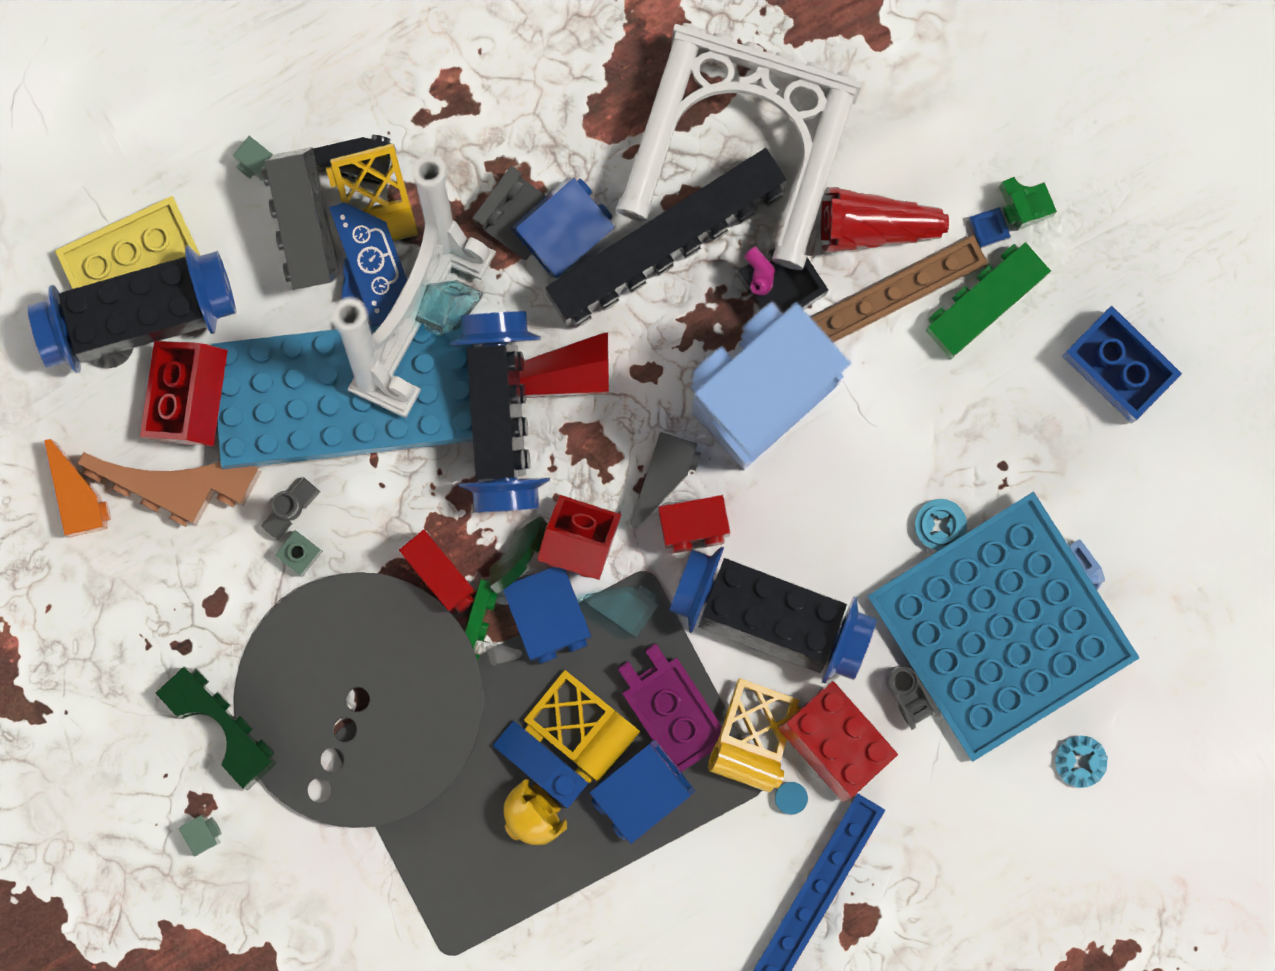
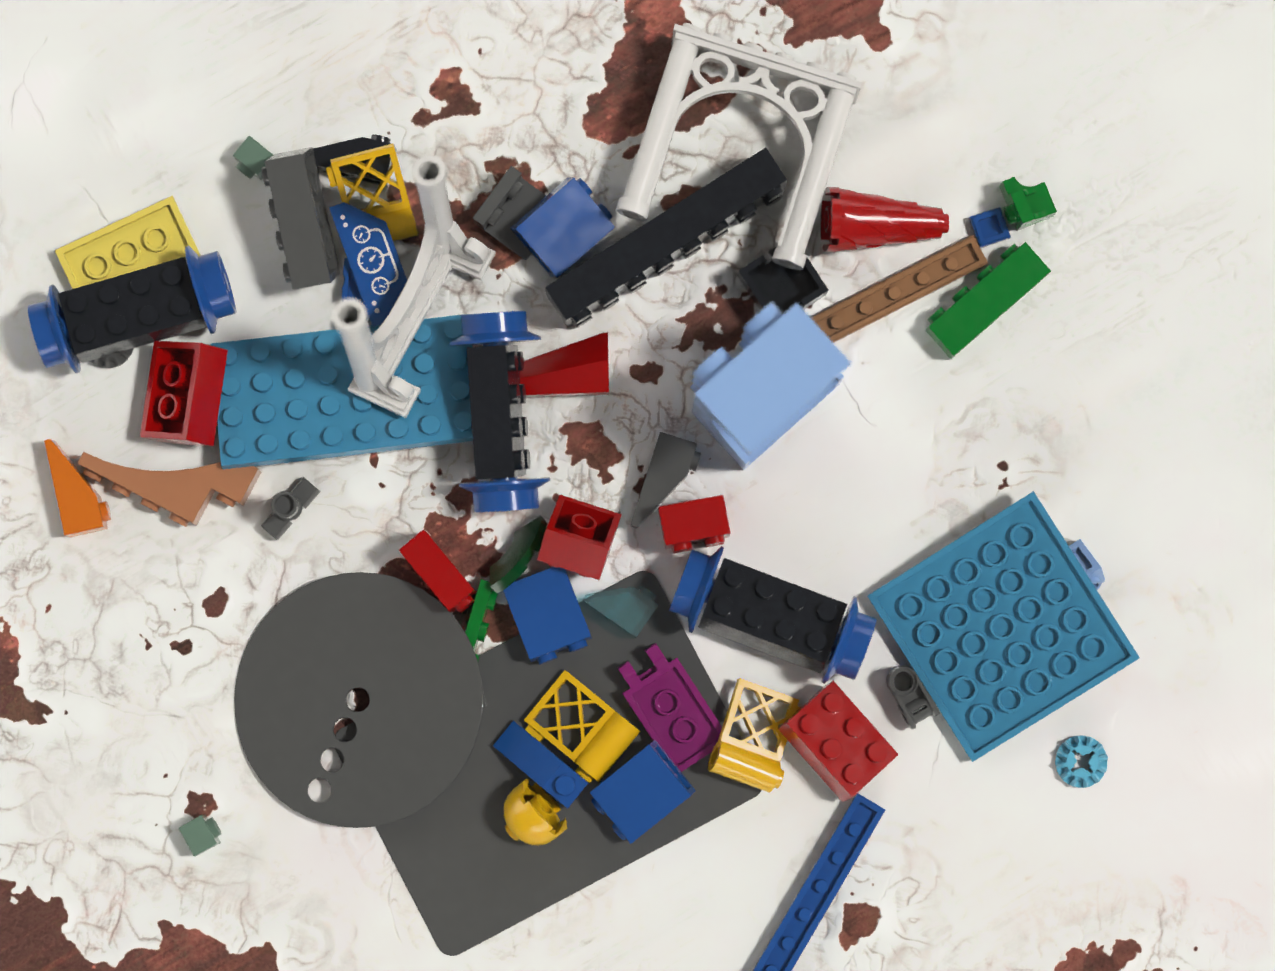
dark green arch [155,666,277,790] -> none
sand green plate [275,530,323,576] -> none
clear light blue slope [415,280,483,335] -> none
clear slope [484,641,523,666] -> none
dark pink arm [744,246,775,296] -> none
dark azure tile [775,782,808,815] -> none
medium azure gear [915,499,967,551] -> none
blue brick [1062,305,1182,424] -> none

